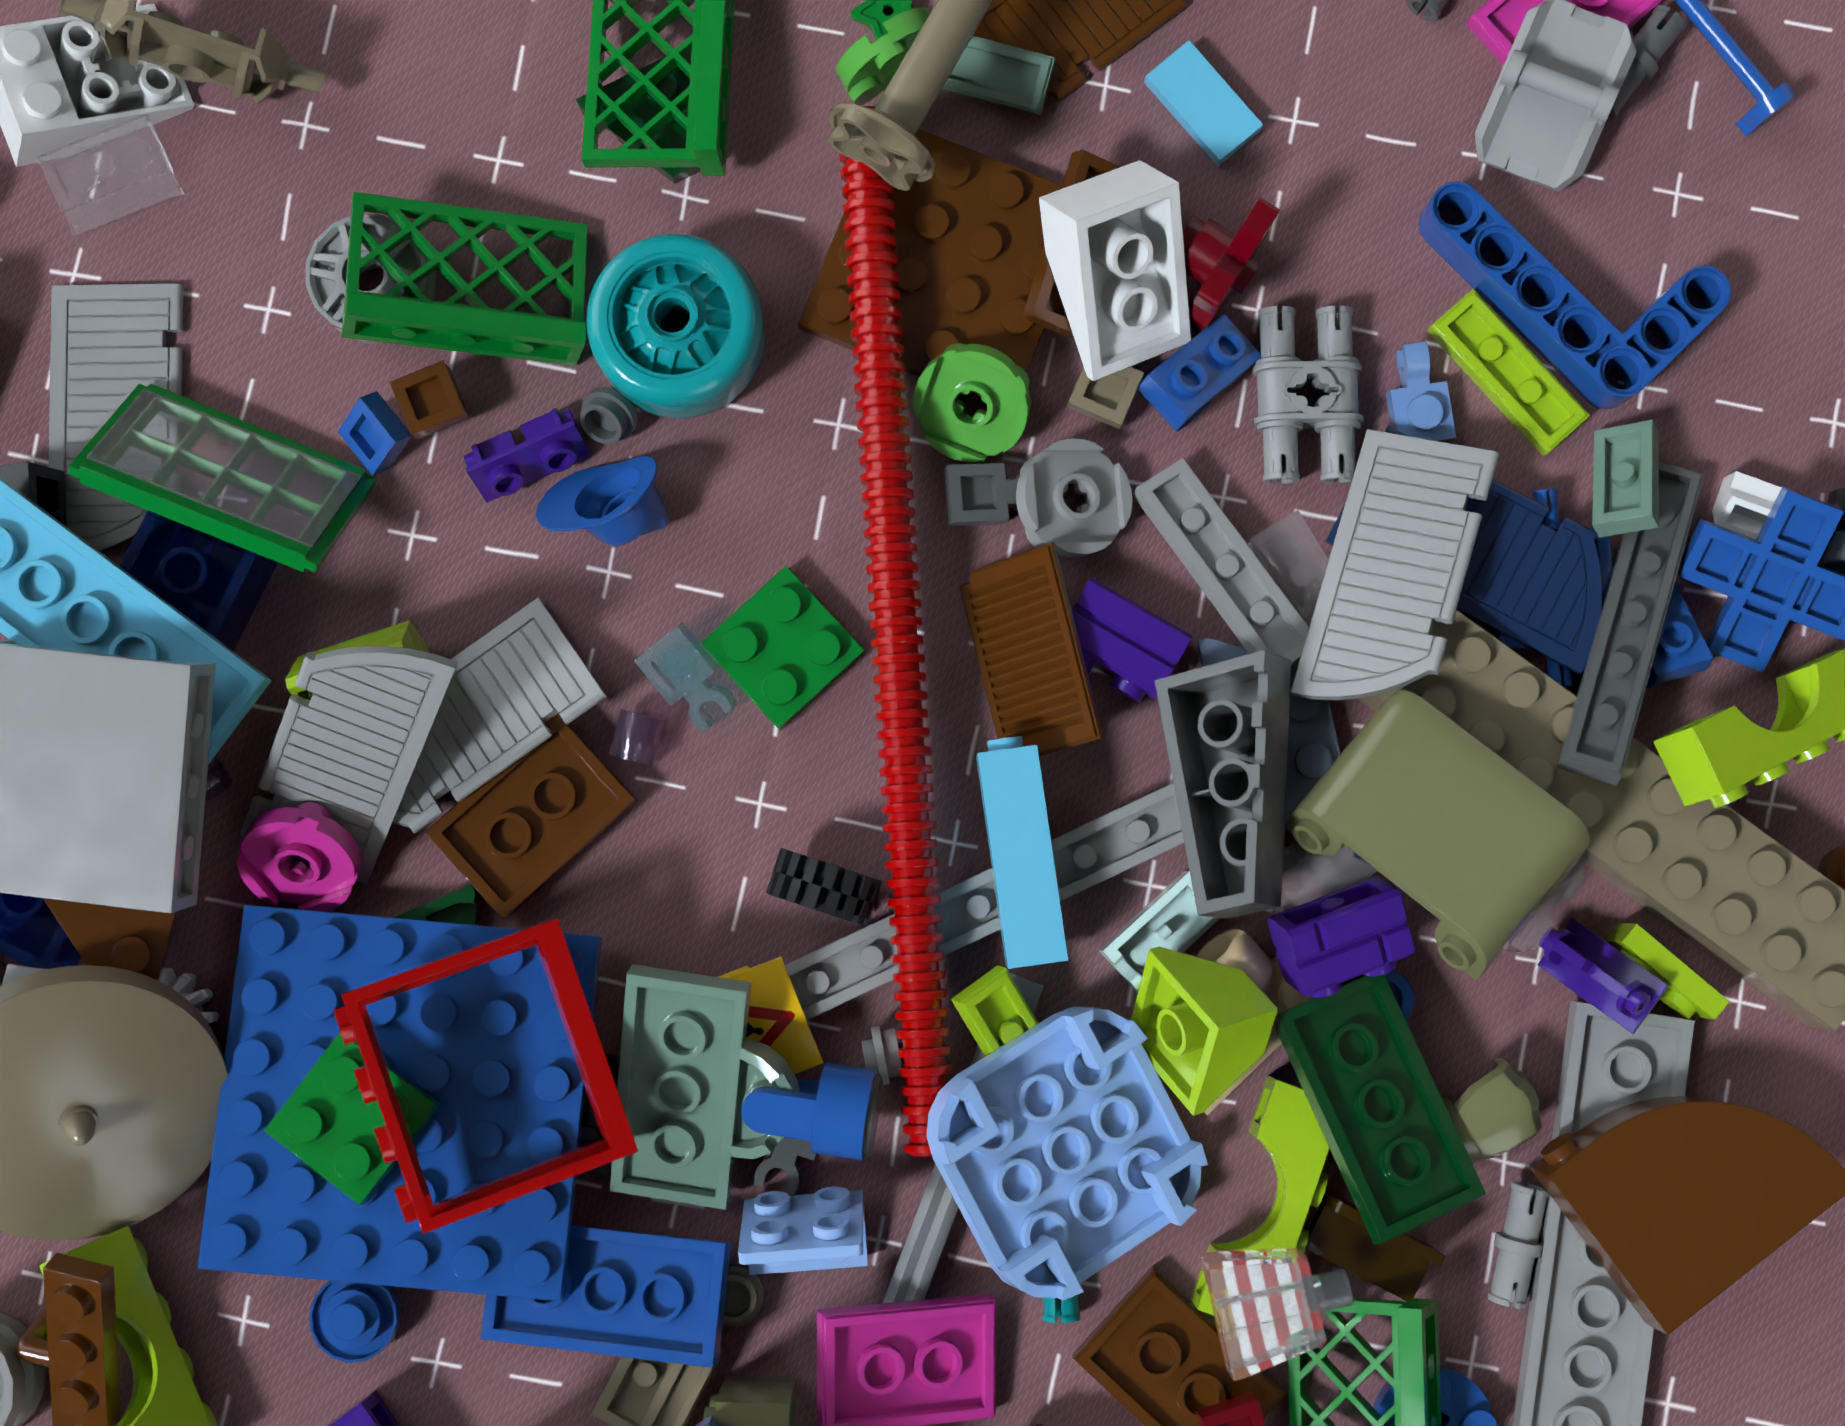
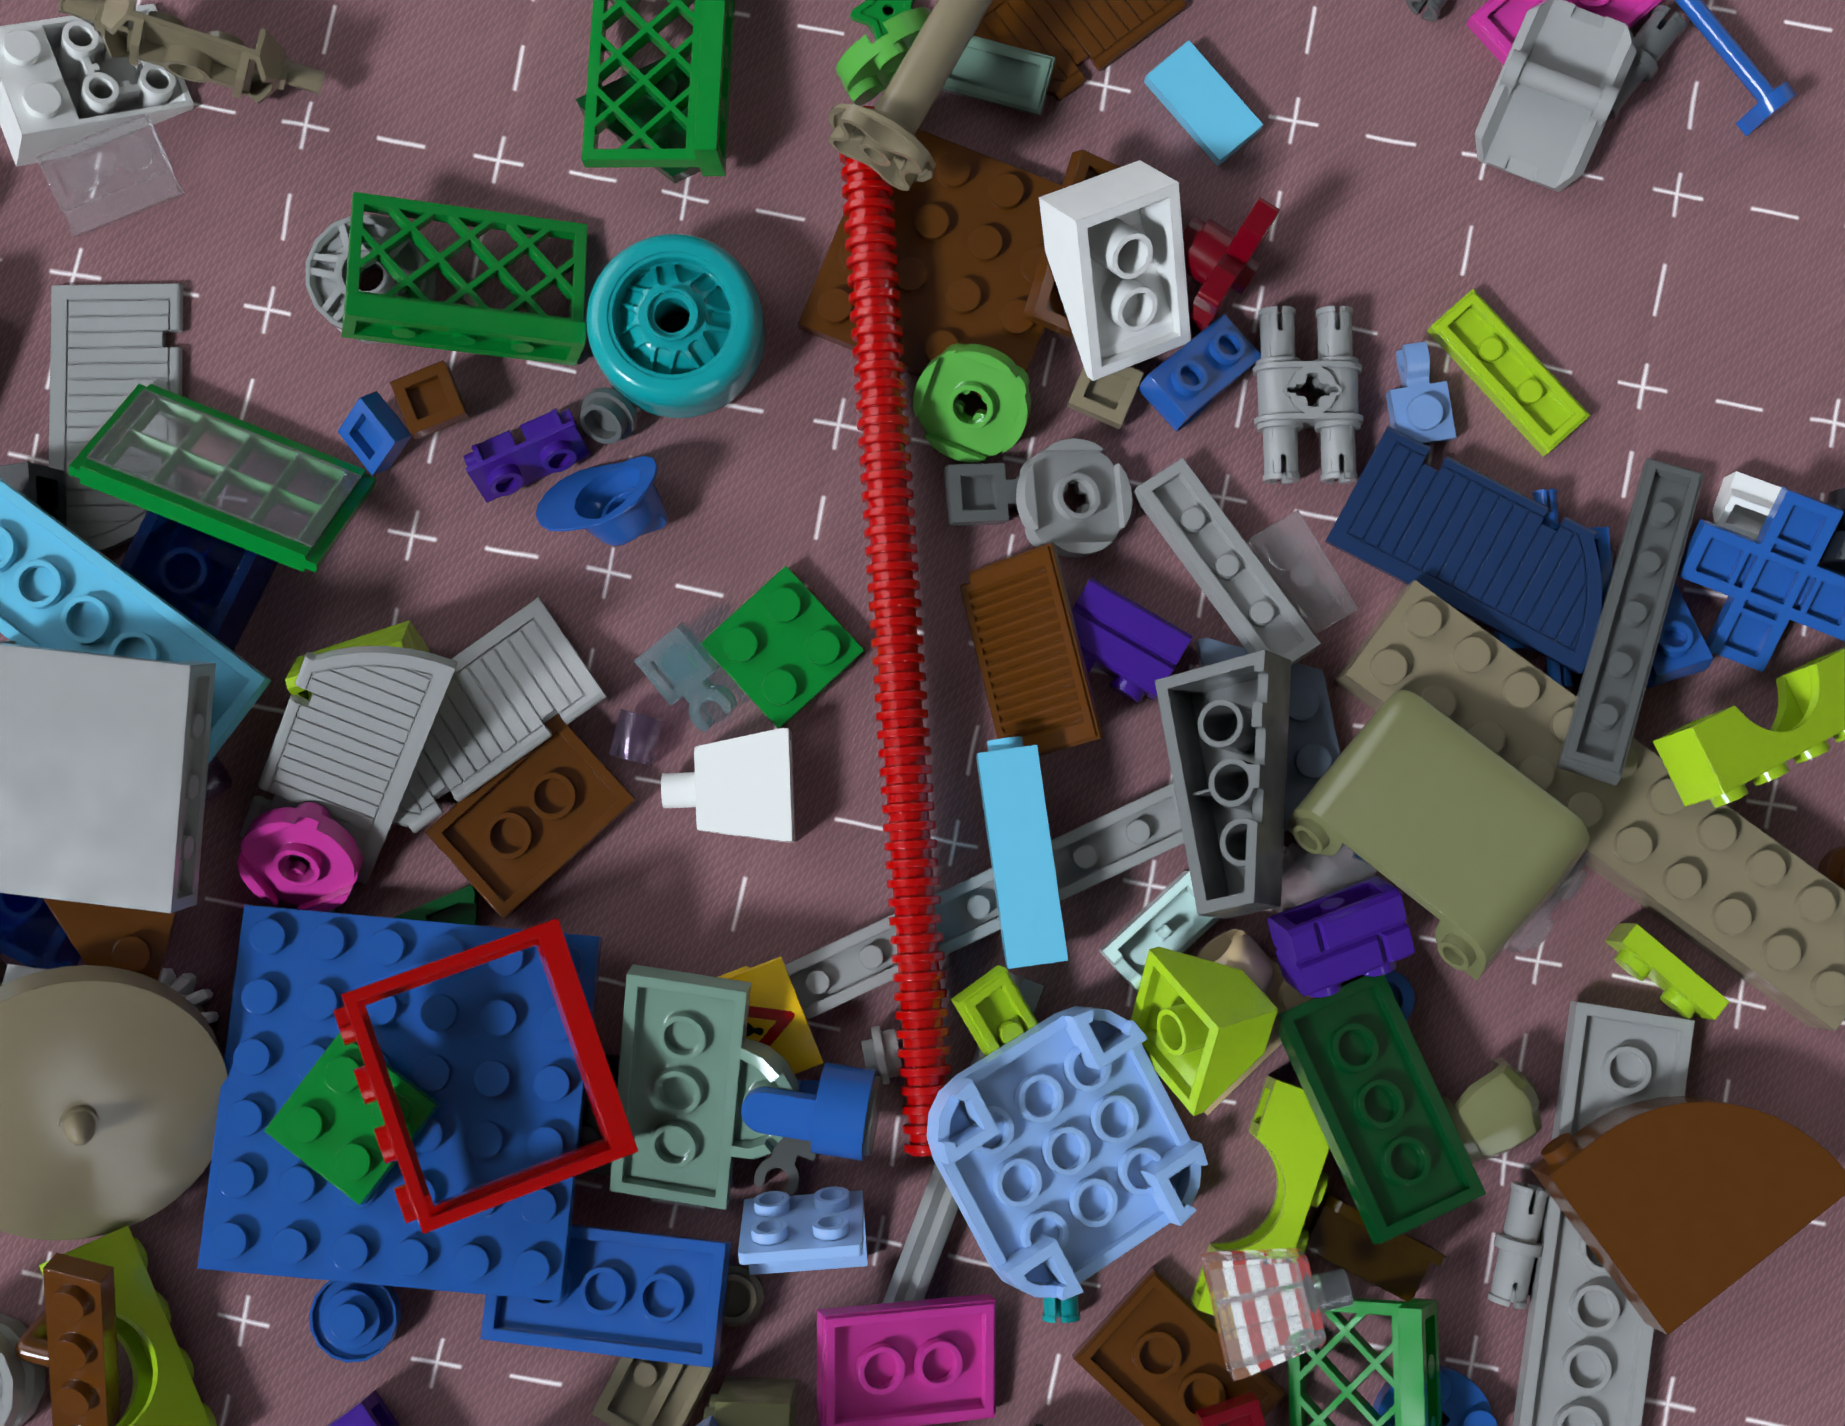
black tyre [766,848,882,926] -> none
light grey piece [1290,429,1499,700] -> none
blue beam [1418,181,1731,410] -> none
dark purple hinge [1537,917,1669,1035] -> none
sand green plate [1592,420,1659,538] -> none
none -> white torso [661,728,796,843]

